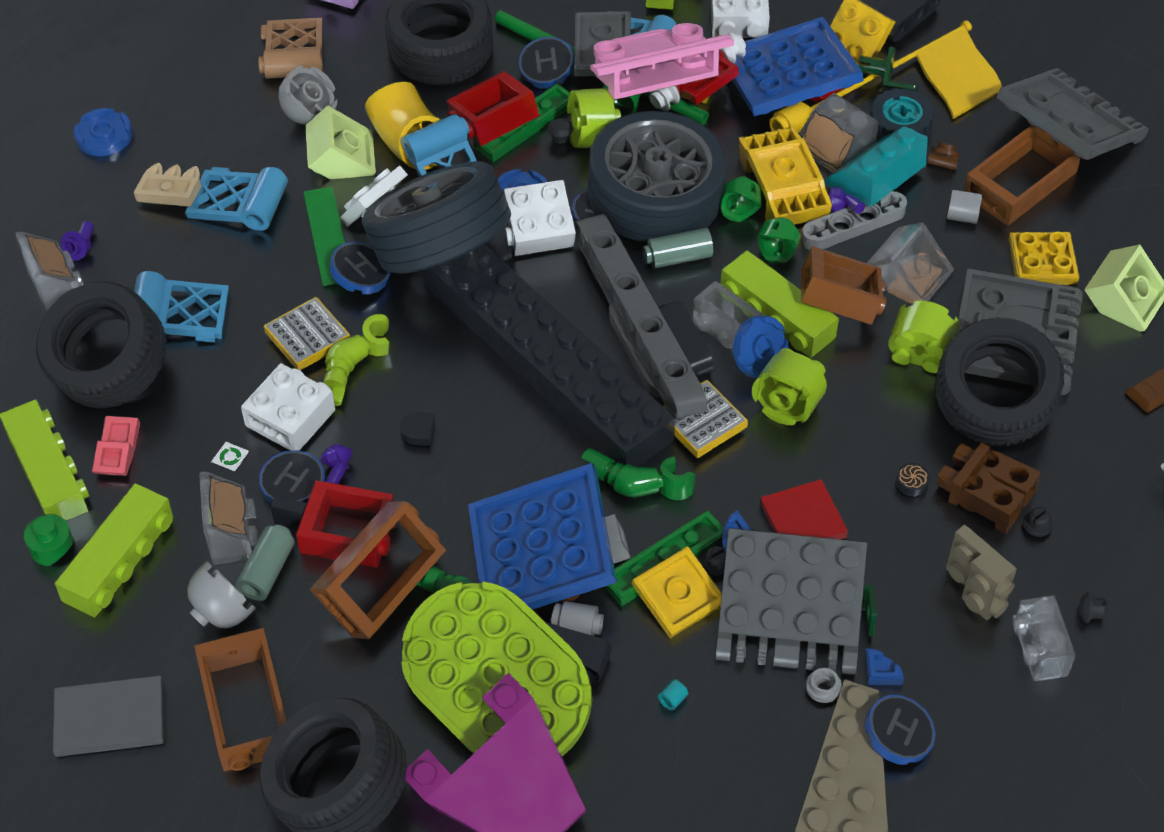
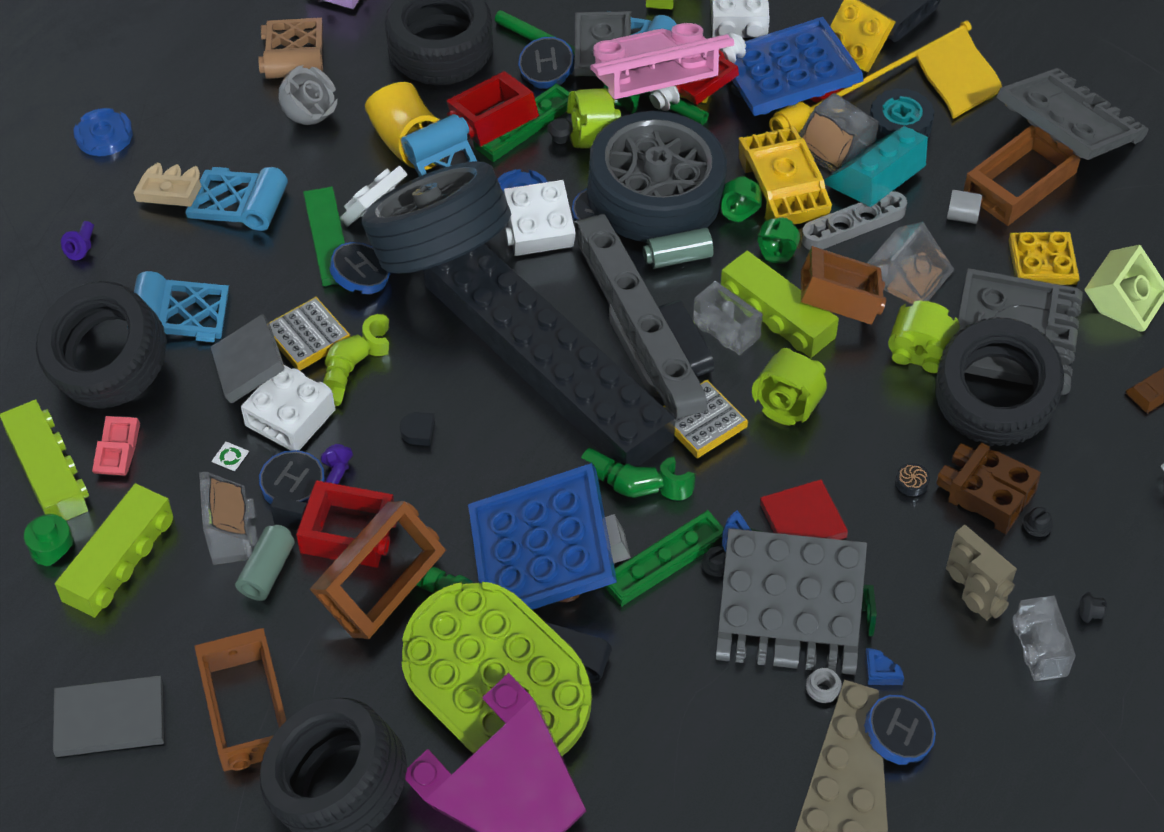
clear slope [15,231,84,311] -> none
light grey cylinder [187,560,256,628] -> none
yellowish green slope [306,105,376,180] -> none
light grey brick [551,601,604,636] -> none
yellow tile [631,546,722,639] -> none
teal piece [657,679,689,711] -> none
blue tile [733,315,788,378] -> none
dark purple plate [828,186,865,214] -> none
dark green bracket [858,47,918,91] -> none
reddish brown plate [927,142,960,171] -> none
none -> dark grey tile [211,314,285,403]

